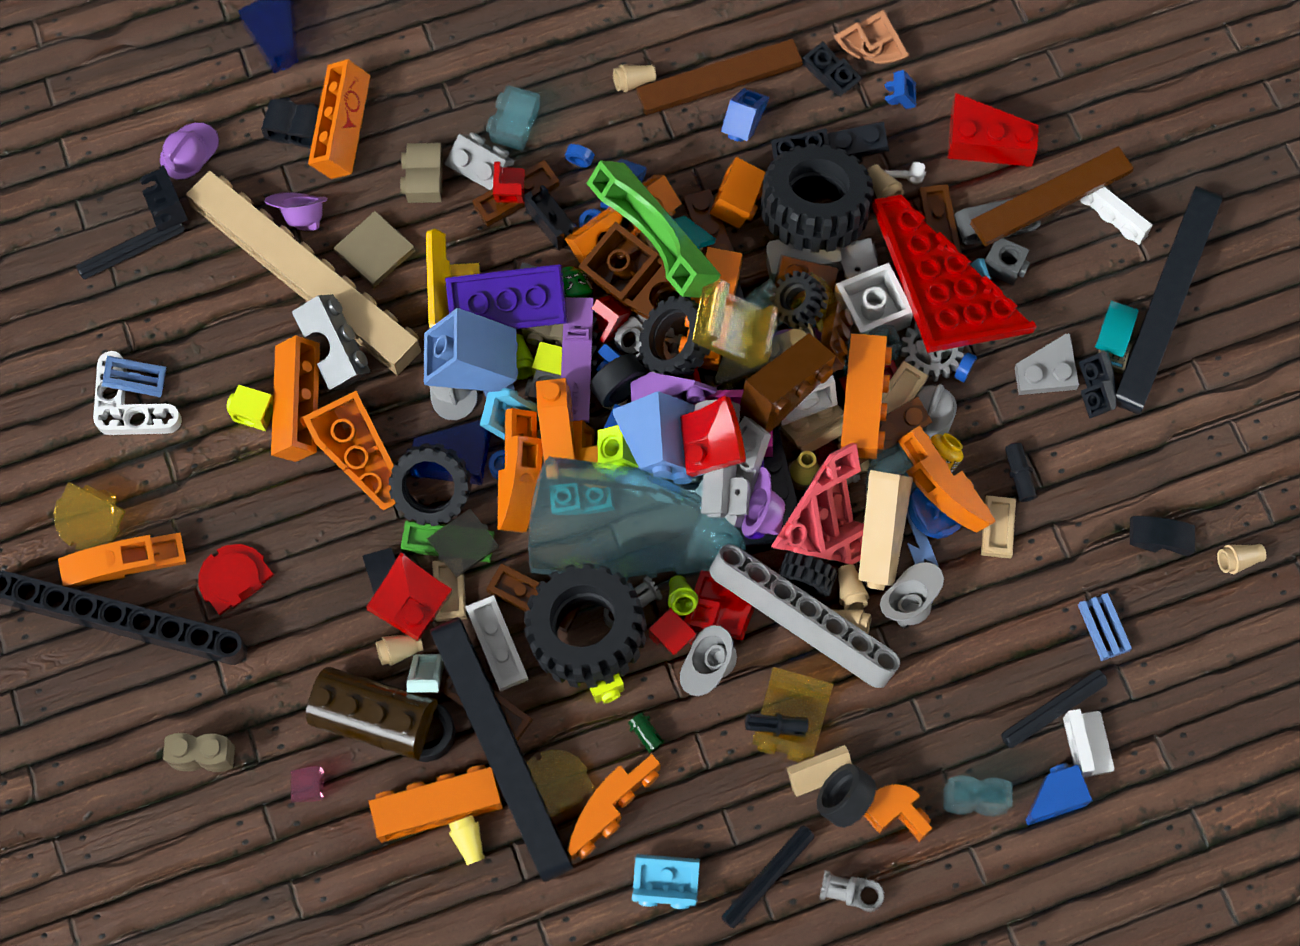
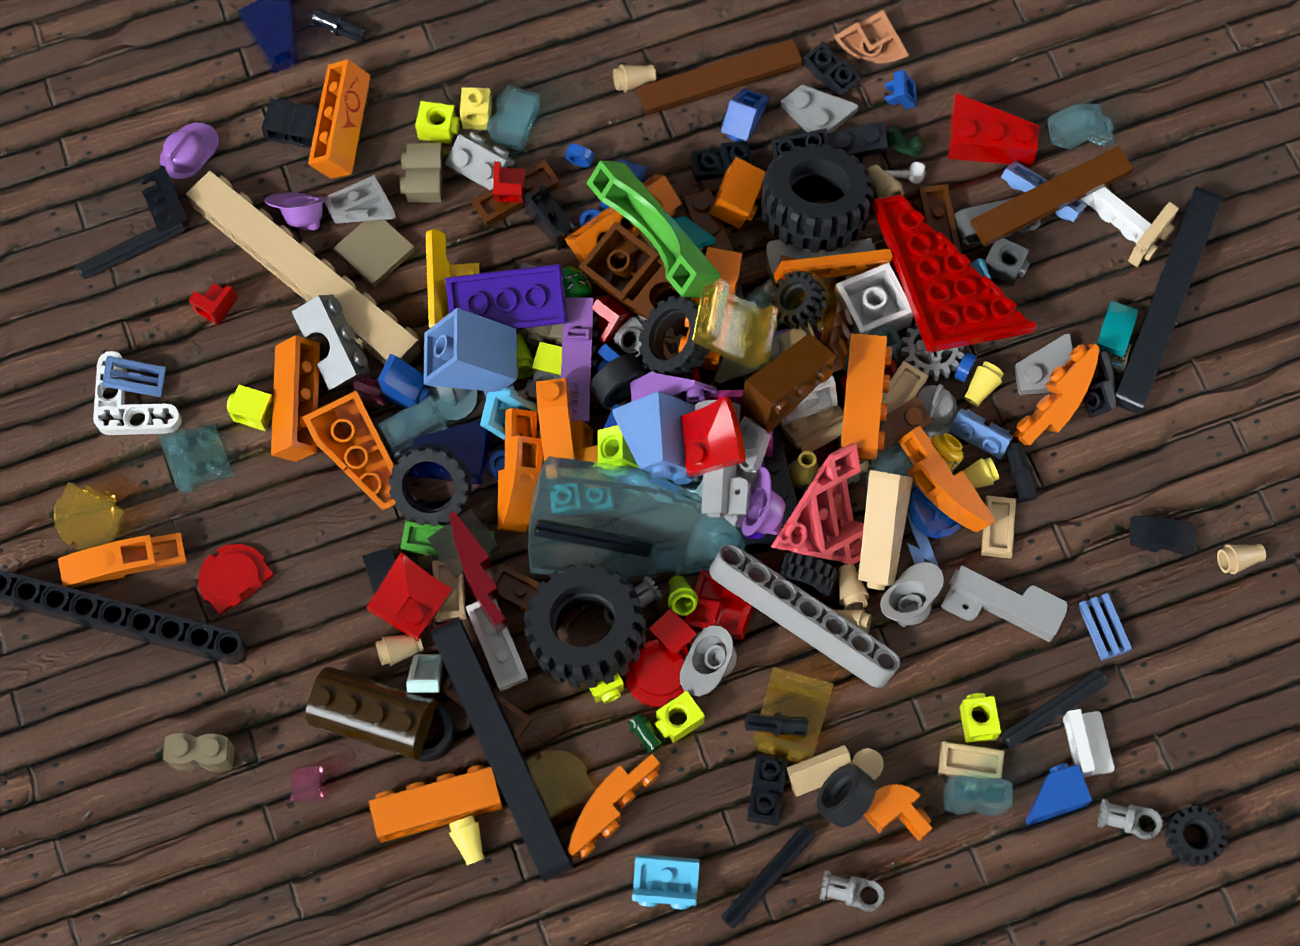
none -> clear light blue hinge [158,425,233,493]
none -> red panel [189,284,238,325]
none -> black axle [312,8,367,42]
none -> light grey wing [324,175,396,224]
none -> clear pink slope [353,377,386,405]
none -> blue slope [378,354,431,413]
none -> clear light blue brick [378,396,448,458]
none -> neon yellow brick [415,101,460,144]
none -> dark red slope [449,510,508,634]
none -> light yellow brick [460,87,493,130]
none -> black axle [534,519,653,557]
none -> red piece [625,639,689,709]
none -> neon yellow brick [655,691,705,743]
none -> black slope [689,141,754,181]
none -> black slope [747,754,788,826]
none -> orange tile [773,249,893,283]
none -> light grey wing [781,85,858,133]
none -> tan tile [852,749,884,780]
none -> clear green arm [886,125,926,156]
none -> tan tile [938,741,1005,783]
none -> light grey piece [940,565,1067,642]
none -> medium blue hinge [949,408,1014,460]
none -> neon yellow brick [959,693,1001,743]
none -> light yellow cone [963,457,1000,489]
none -> light yellow cone [964,361,1004,407]
none -> medium blue plate [1001,160,1087,222]
none -> orange slope [1012,344,1100,445]
none -> clear light blue brick [1047,104,1114,150]
none -> light grey connector [1098,799,1163,839]
none -> tan plate [1128,202,1179,267]
none -> black tyre [1164,805,1228,867]

